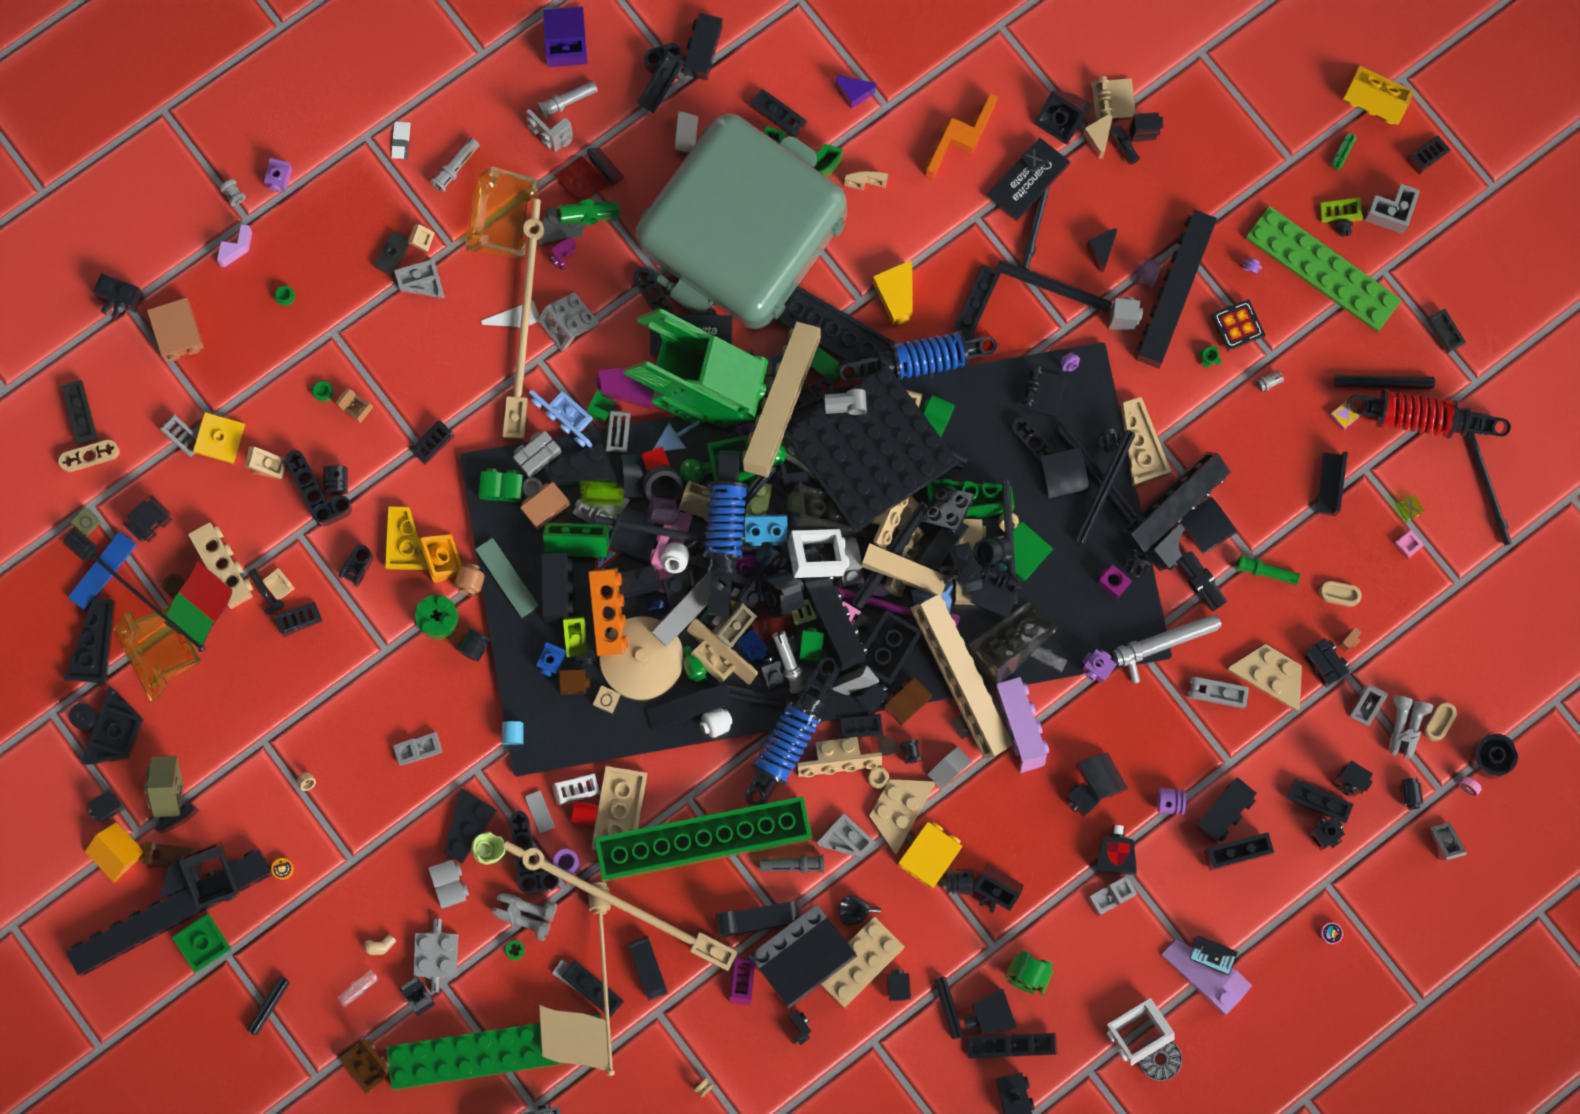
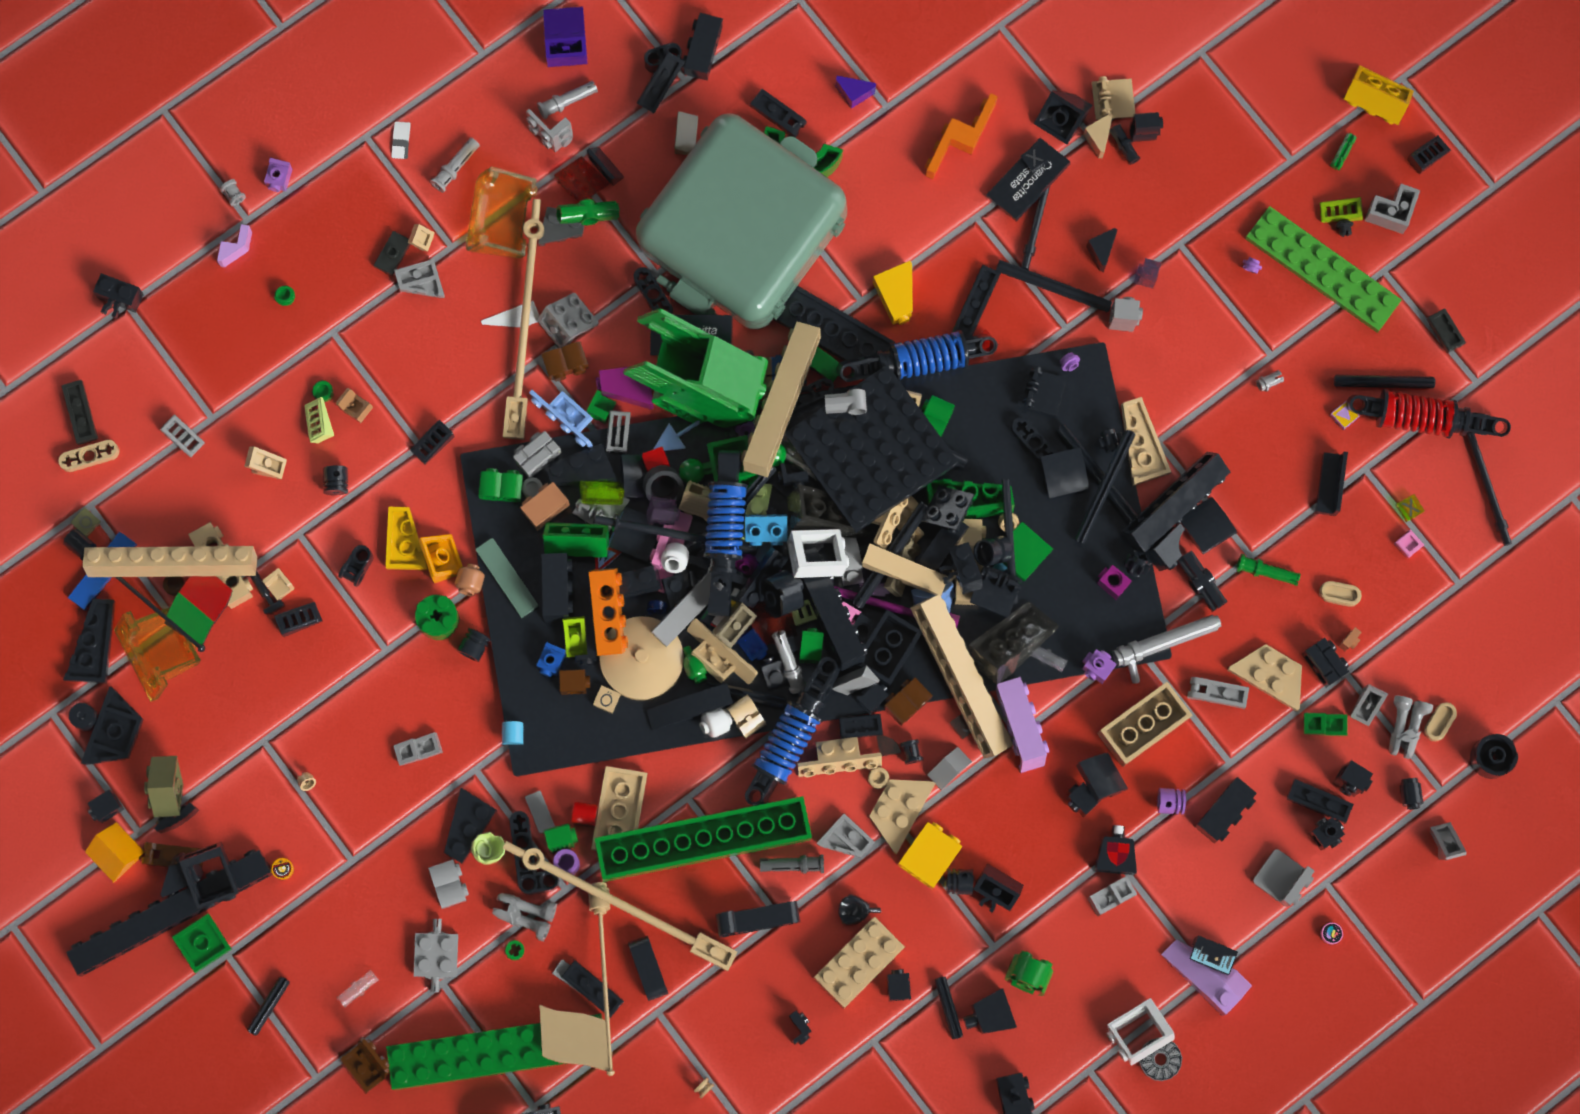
black brick [123,495,172,543] -> none
nougat brick [147,298,204,361] -> none
yellow plate [193,412,245,464] -> none
black beam [286,450,352,527] -> none
tan arm [364,934,396,955] -> none
black bracket [400,977,436,1016] -> none
magenta bracket [550,236,577,271] -> none
white slope [552,773,600,806] -> none
magenta slope [729,957,755,1005] -> none
black slope [749,904,857,1008] -> none
tan slope [844,171,888,190] -> none
black slope [967,1033,1058,1058] -> none
black brick [1135,210,1217,369] -> none
green plate [1198,346,1222,368] -> none
black brick [1204,832,1274,871] -> none
tile [1211,299,1265,352] -> none
bright pink tile [1459,777,1482,796] -> none
none -> tan brick [83,546,257,577]
none -> yellowish green slope [305,397,334,443]
none -> reddish brown brick [541,342,589,382]
none -> green brick [544,823,578,854]
none -> tan piece [726,695,766,738]
none -> tan brick [1097,682,1192,767]
none -> light grey bracket [1253,849,1315,907]
none -> green slope [1304,713,1348,736]

